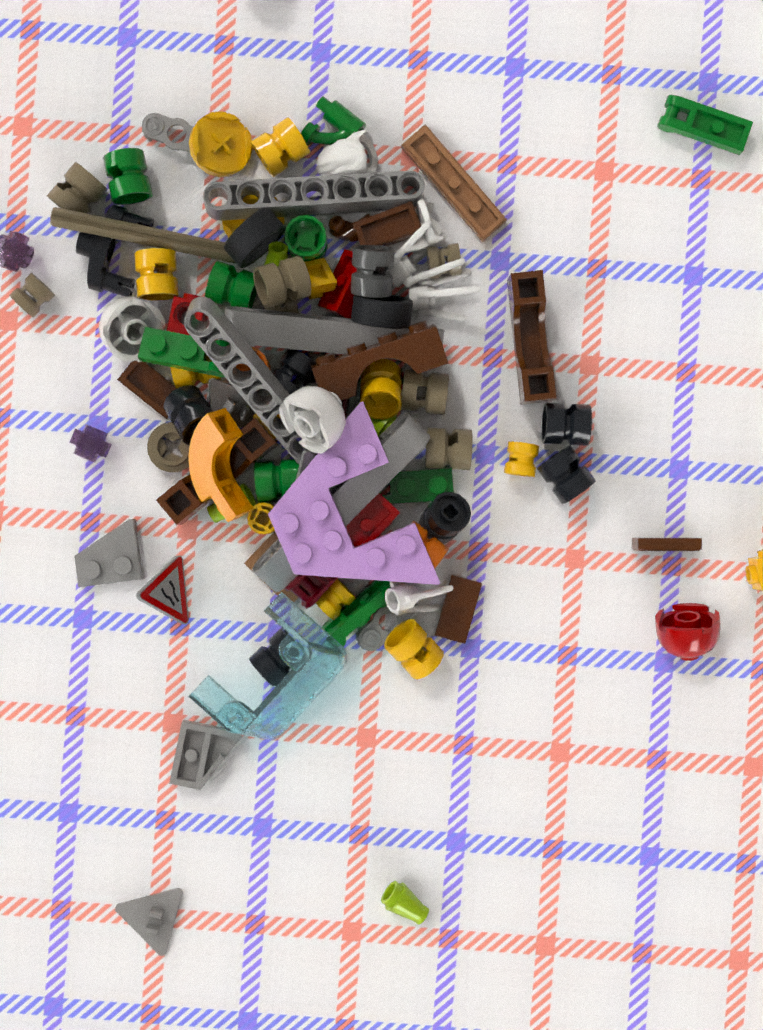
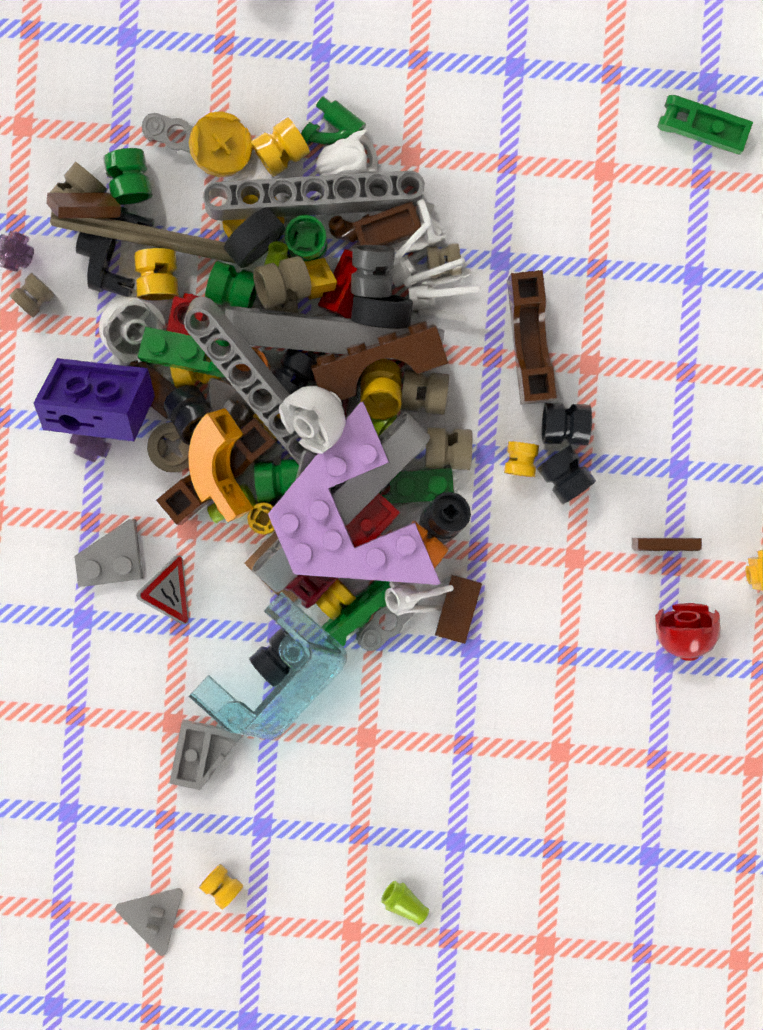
yellow wheel [384,619,444,680] -> none
medium nougat tile [401,124,507,242] -> none
none -> dark purple piece [33,358,155,442]
none -> reddish brown tile [46,193,121,218]
none -> yellow wheel [199,864,244,910]

